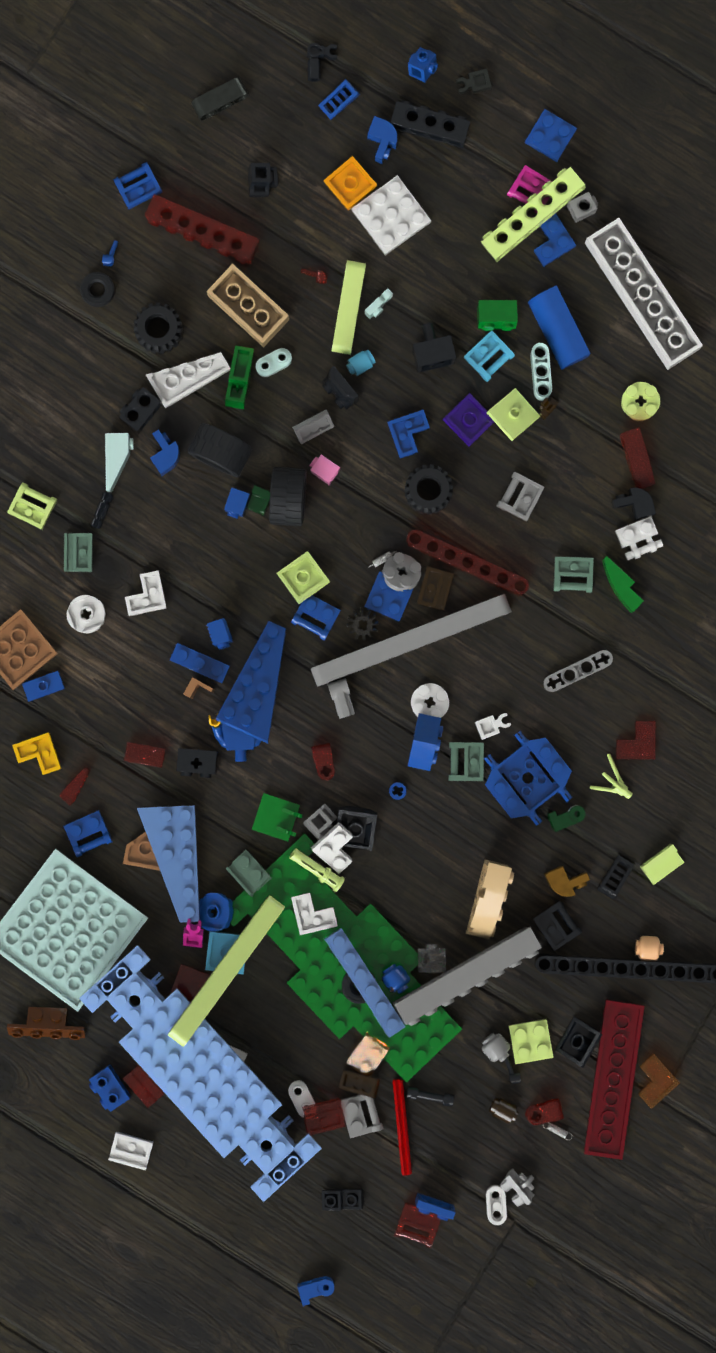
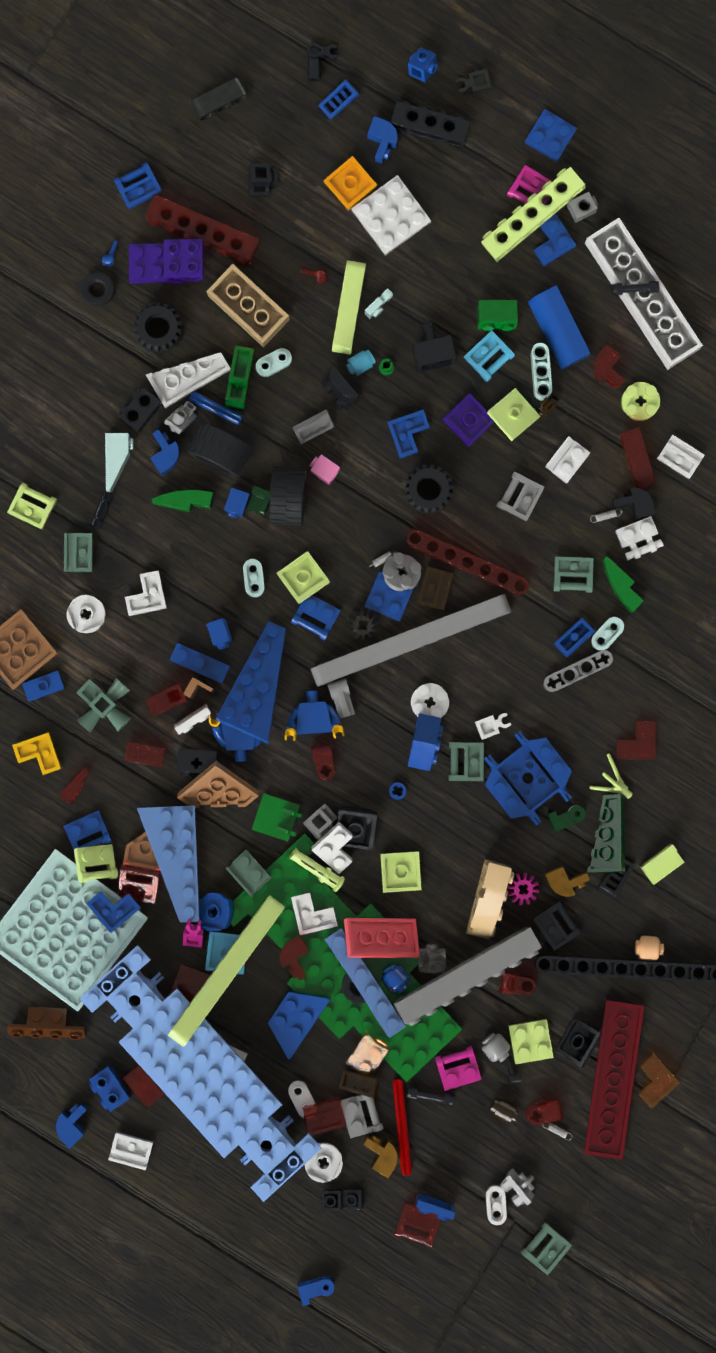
none -> blue brick [56,1102,89,1149]
none -> yellowish green plate [74,844,118,883]
none -> sand green brick [76,678,131,733]
none -> blue plate [86,891,141,933]
none -> clear red plate [117,863,161,903]
none -> dark purple piece [129,239,204,284]
none -> clear red brick [145,684,187,717]
none -> green slope [152,490,214,512]
none -> light grey hips [164,401,197,434]
none -> white plate [174,704,211,734]
none -> medium nougat plate [177,761,259,808]
none -> blue axle [189,392,242,425]
none -> light aqua plate [243,559,265,597]
none -> blue wing [268,991,331,1060]
none -> clear red brick [280,934,310,981]
none -> blue torso [285,691,345,741]
none -> white plate [304,1142,343,1183]
none -> coral tile [344,918,420,958]
none -> pearl gold brick [364,1135,397,1179]
none -> green pin [379,359,394,376]
none -> yellowish green plate [380,851,422,893]
none -> dark pink plate [435,1046,482,1091]
none -> clear red piece [498,972,536,995]
none -> dark pink gear [507,873,539,906]
none -> sand green plate [521,1222,572,1275]
none -> white plate [545,436,590,484]
none -> blue brick [554,617,595,658]
none -> dark green wing [587,794,625,873]
none -> light aqua plate [591,617,624,651]
none -> clear red brick [593,345,625,390]
none -> white piece [593,509,622,523]
none -> black bar [612,281,659,296]
none -> white plate [657,435,705,479]

